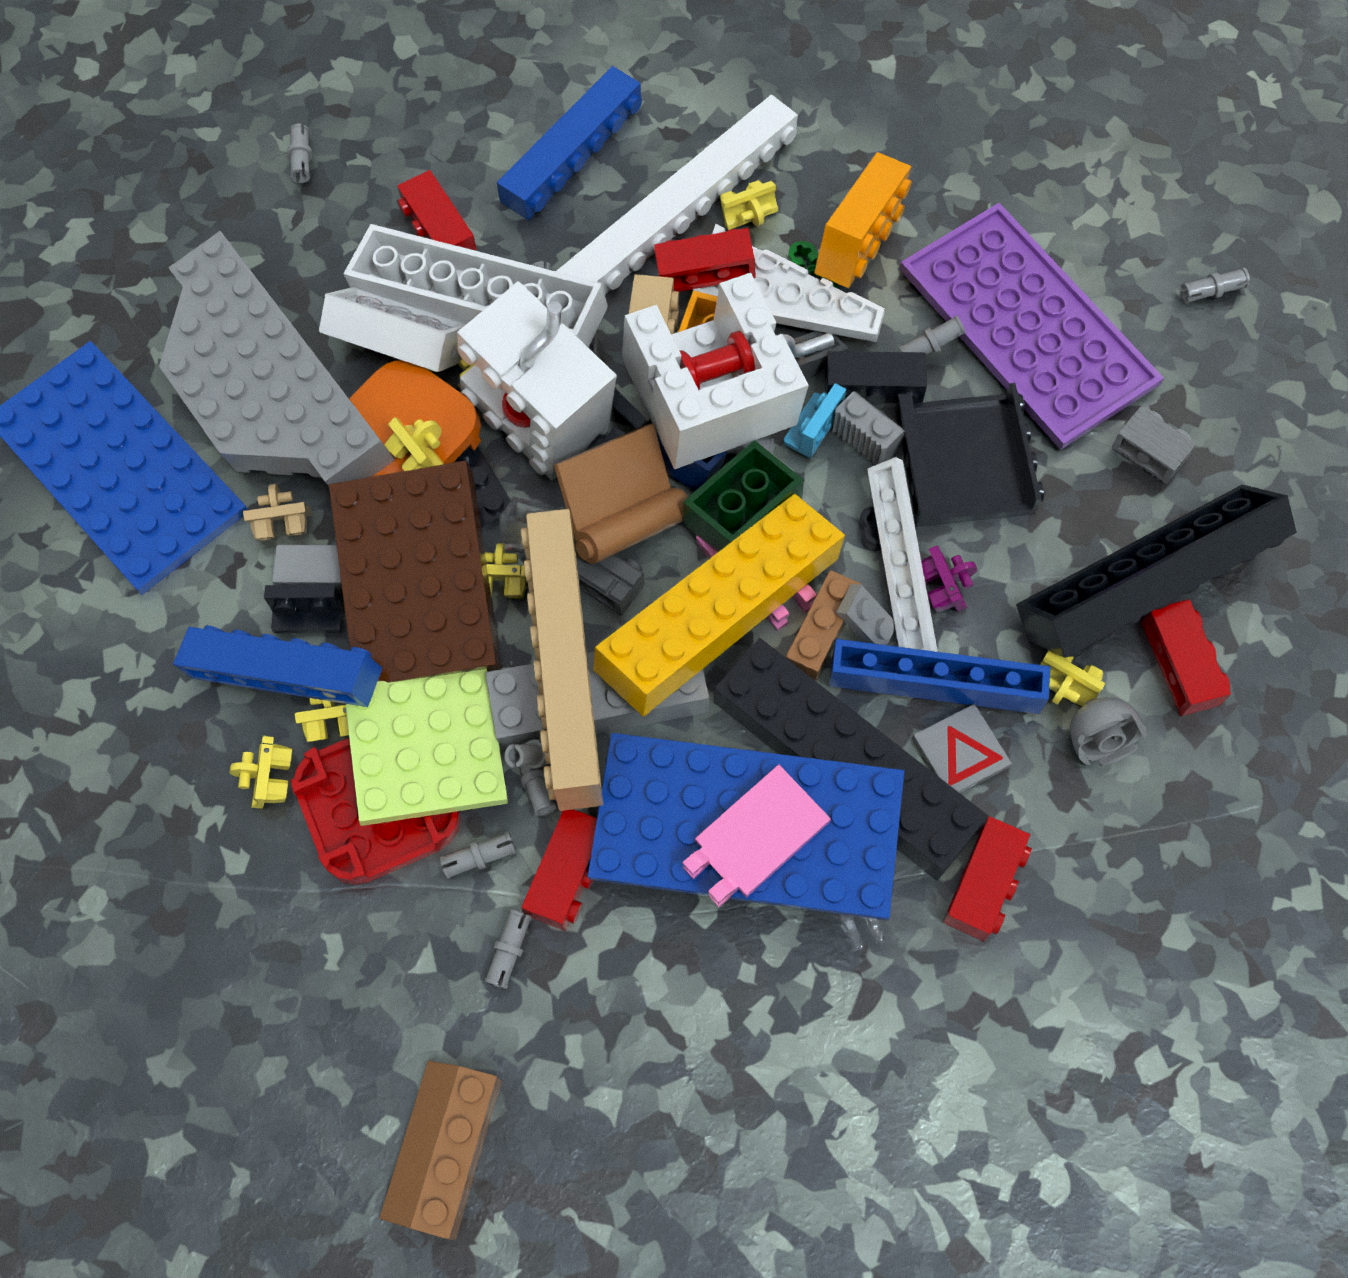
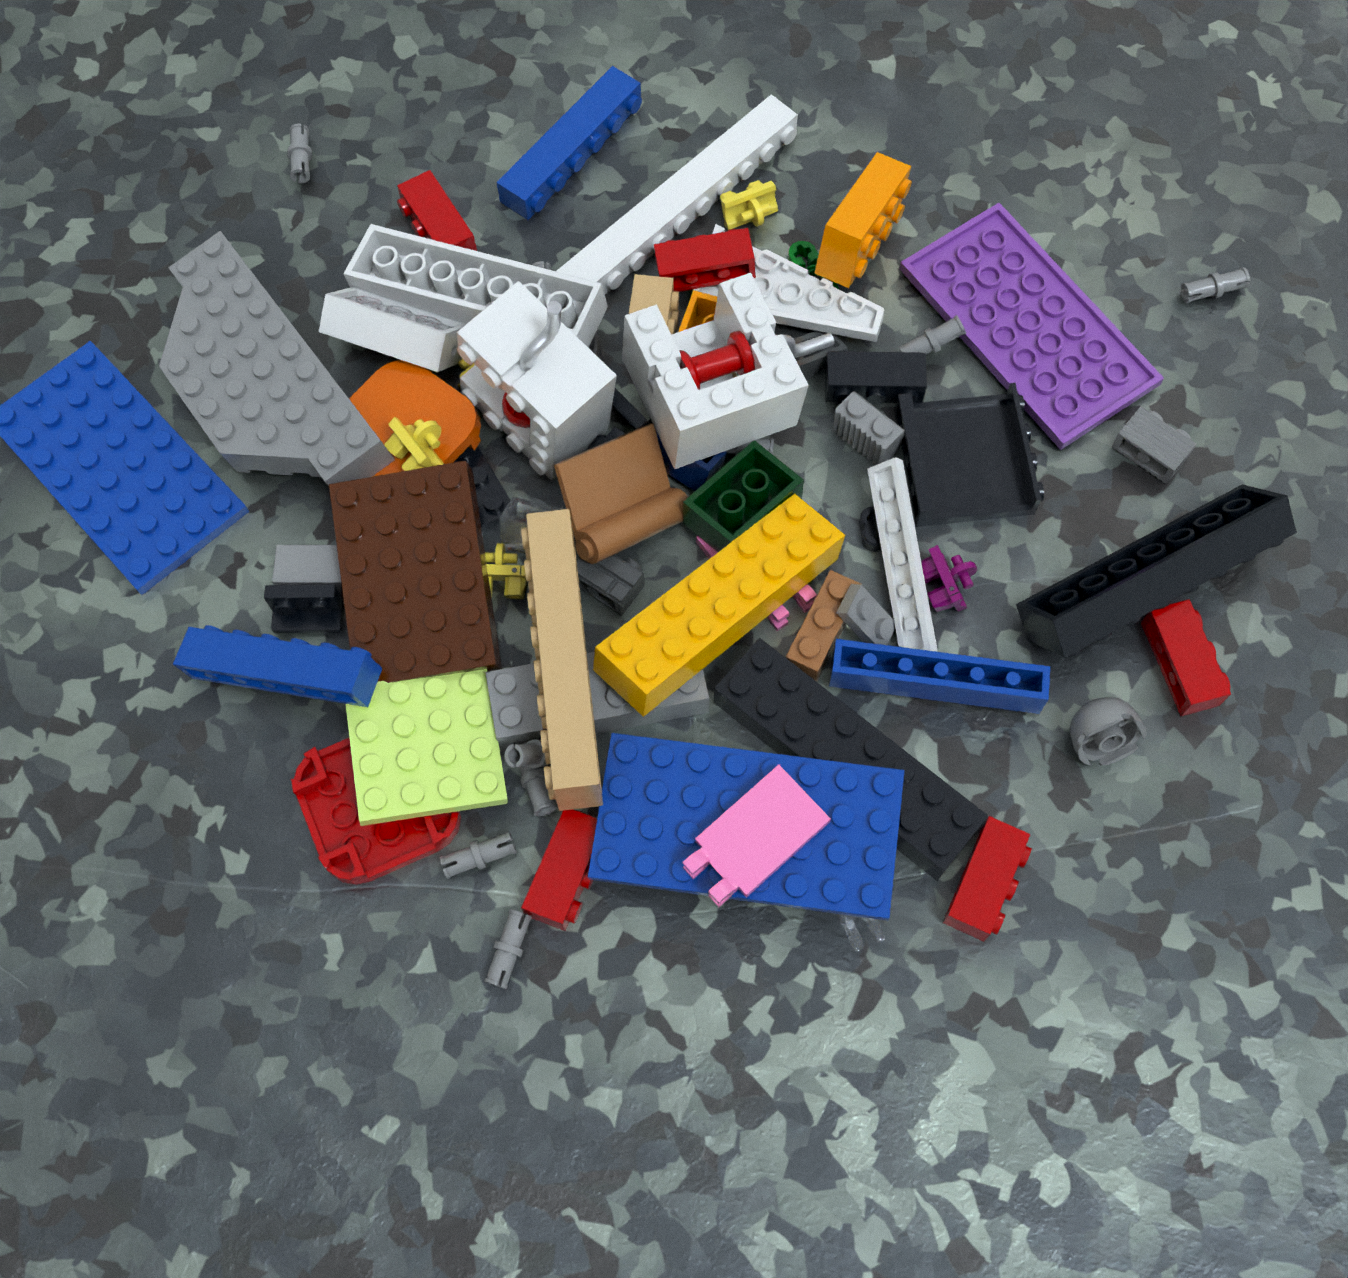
light yellow hips [229,736,292,809] -> none
tan hips [243,484,312,541] -> none
light yellow hips [295,698,349,742] -> none
medium nougat slope [379,1061,502,1240] -> none
medium azure bracket [783,383,846,459] -> none
light grey tile [912,704,1012,793] -> none
light yellow hips [1040,651,1105,706] -> none

